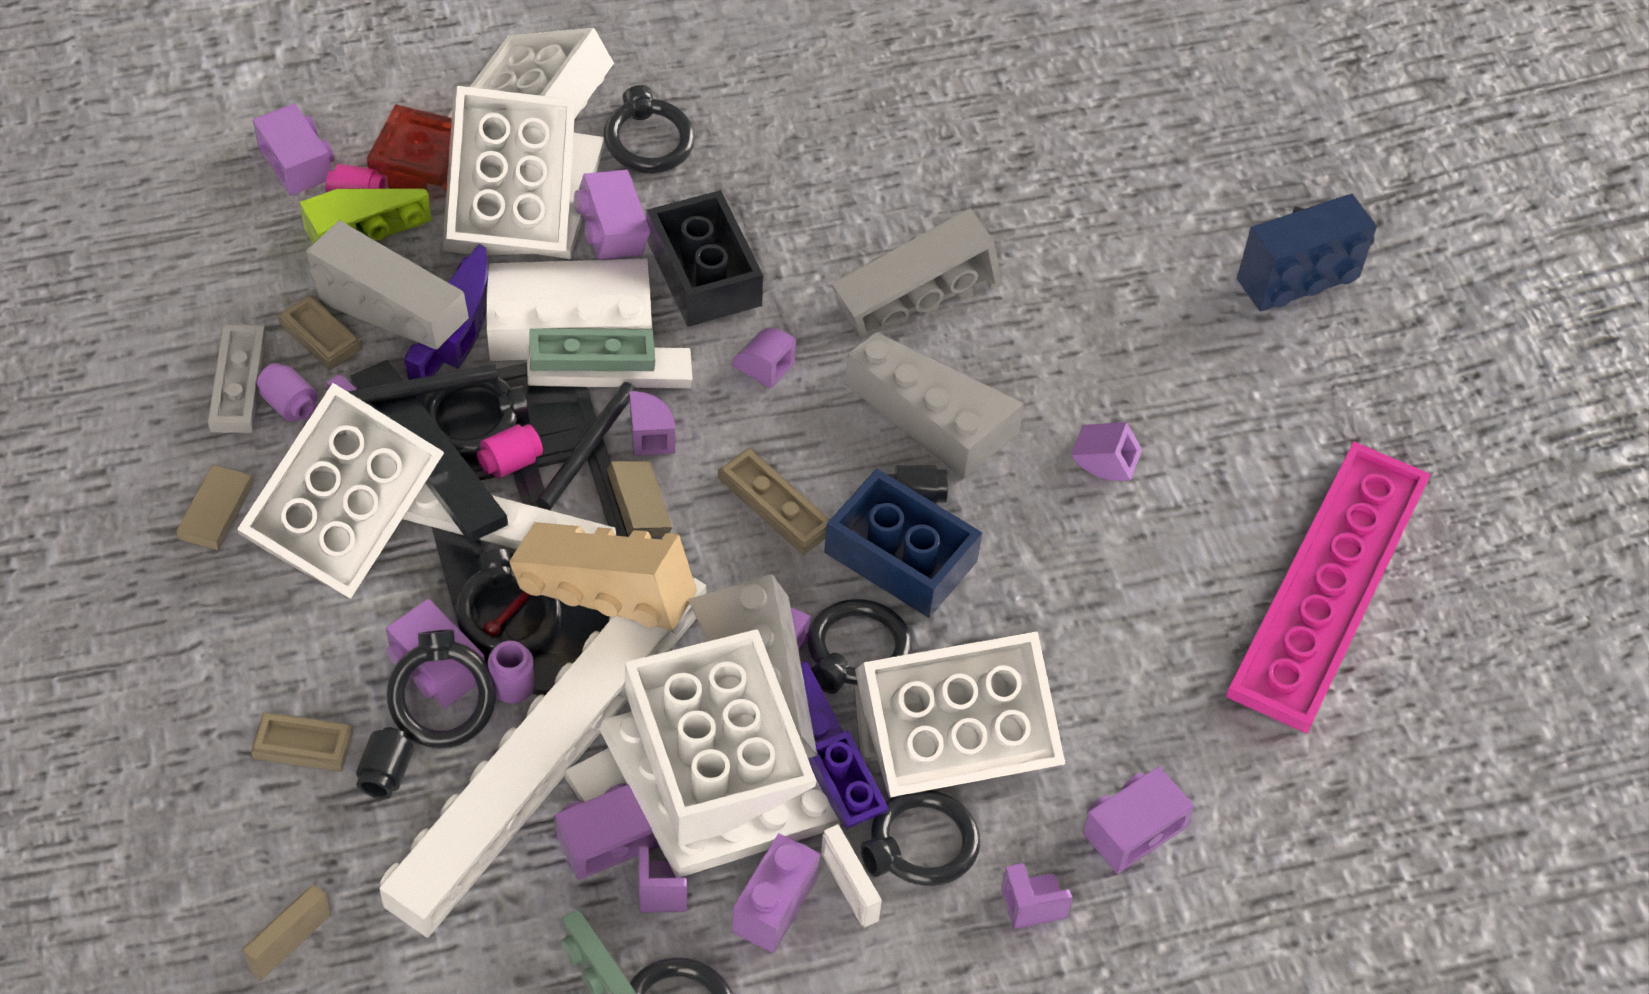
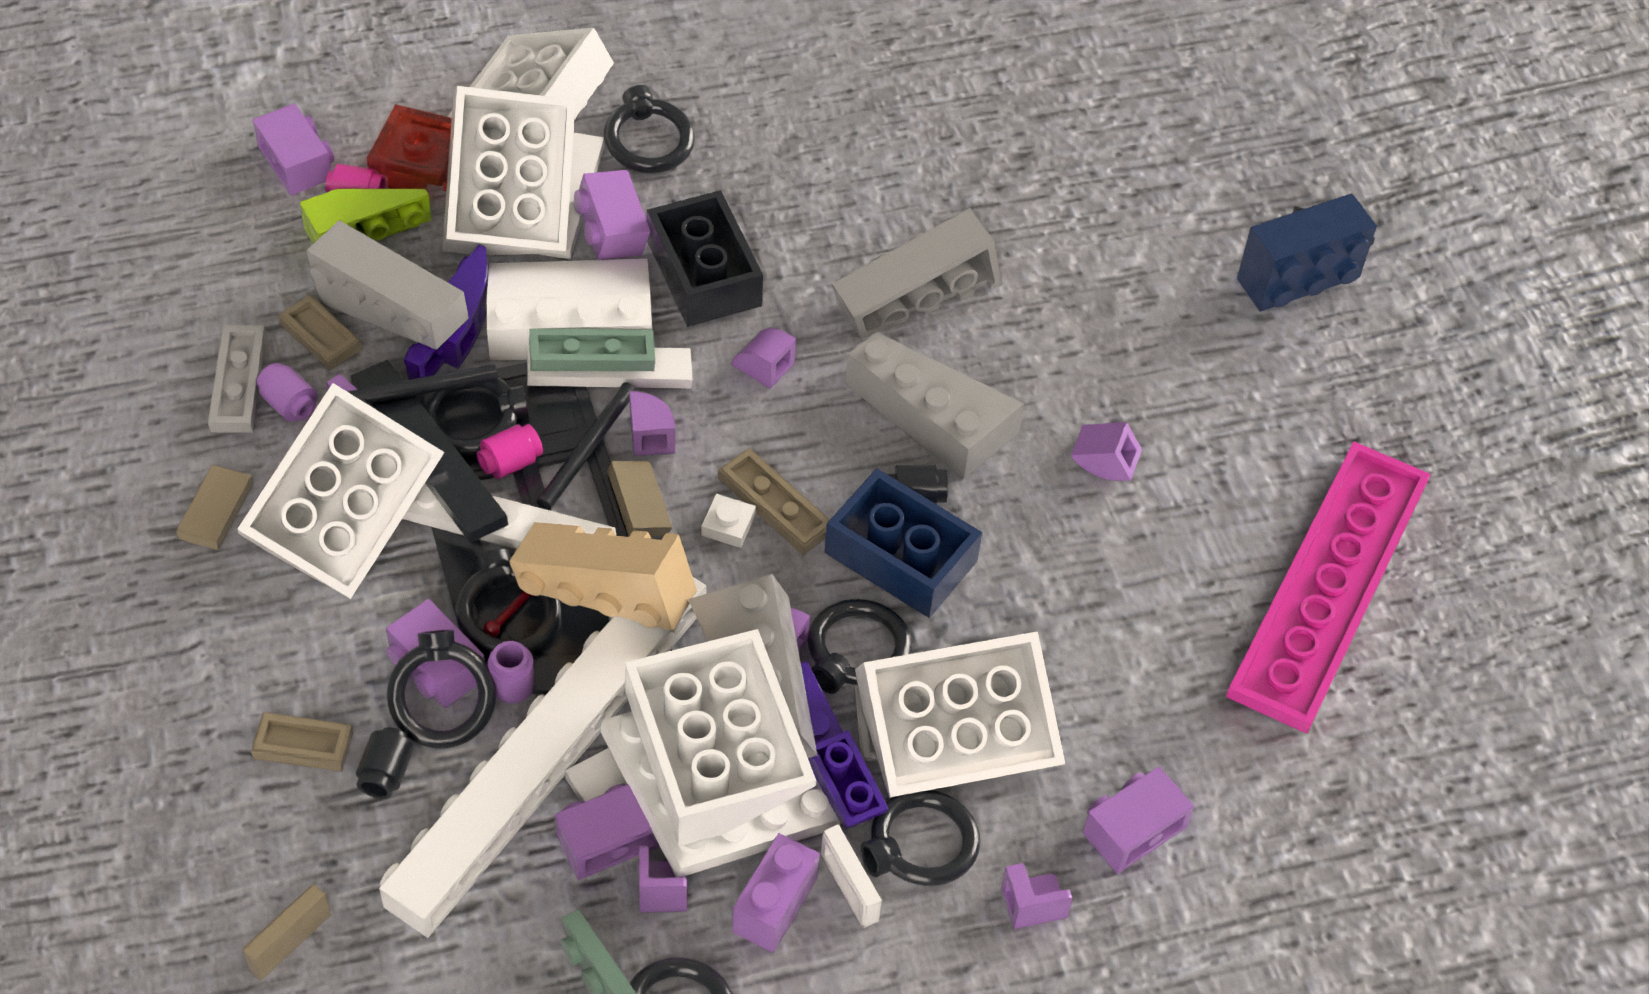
none -> white plate [701,494,756,548]

